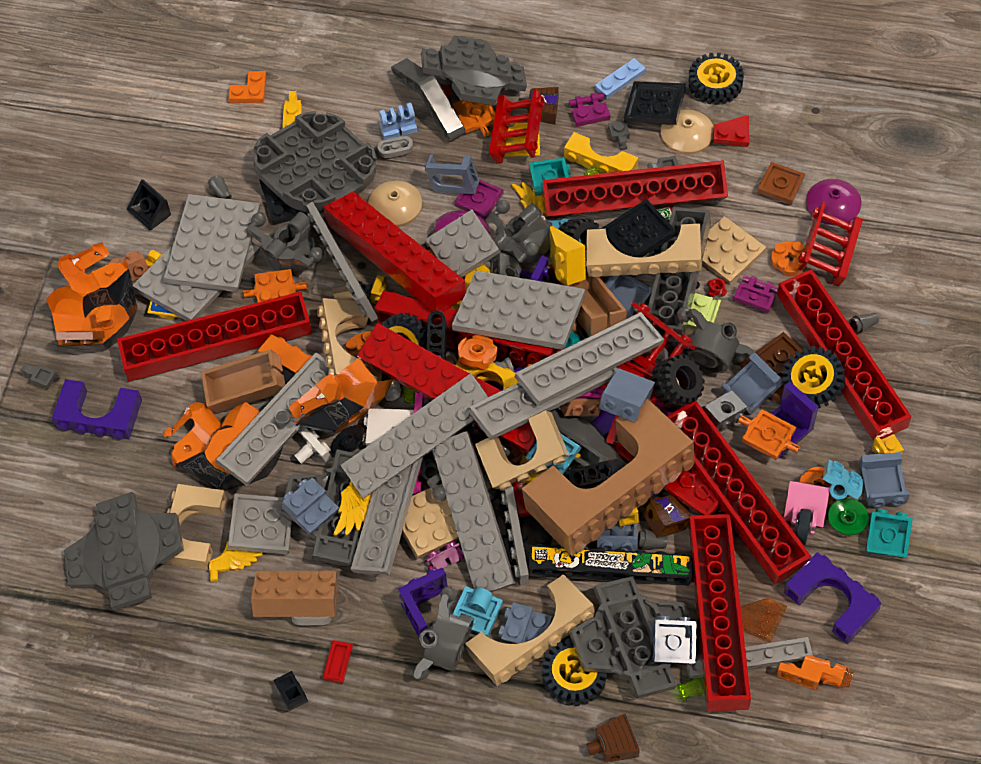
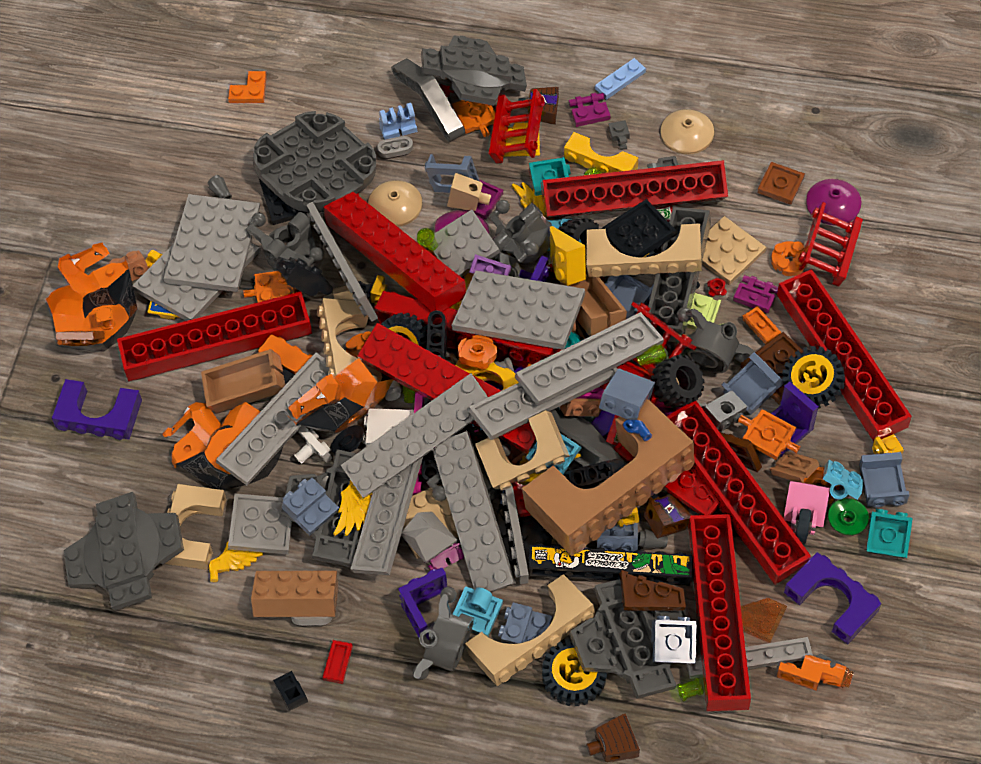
dark grey plate [21,364,57,390] -> none
black slope [127,179,171,230] -> none
yellow hinge [283,91,302,128] -> none
black plate [623,81,686,125] -> none
wheel [688,52,744,105] -> none
red wing [713,115,750,147] -> none
dark grey cone [849,313,879,333] -> none
none -> black hinge [273,257,333,296]
none -> light grey slope [401,512,457,563]
none -> clear neon green cone [417,228,438,251]
none -> tan torso [447,173,491,211]
none -> medium lavender slope [469,254,512,276]
none -> reddish brown wing [620,570,686,611]
none -> blue arm [623,420,652,441]
none -> clear neon green cone [636,344,667,366]
none -> reddish brown wing [720,432,762,472]
none -> orange plate [742,306,781,345]
none -> medium nougat plate [770,451,820,483]

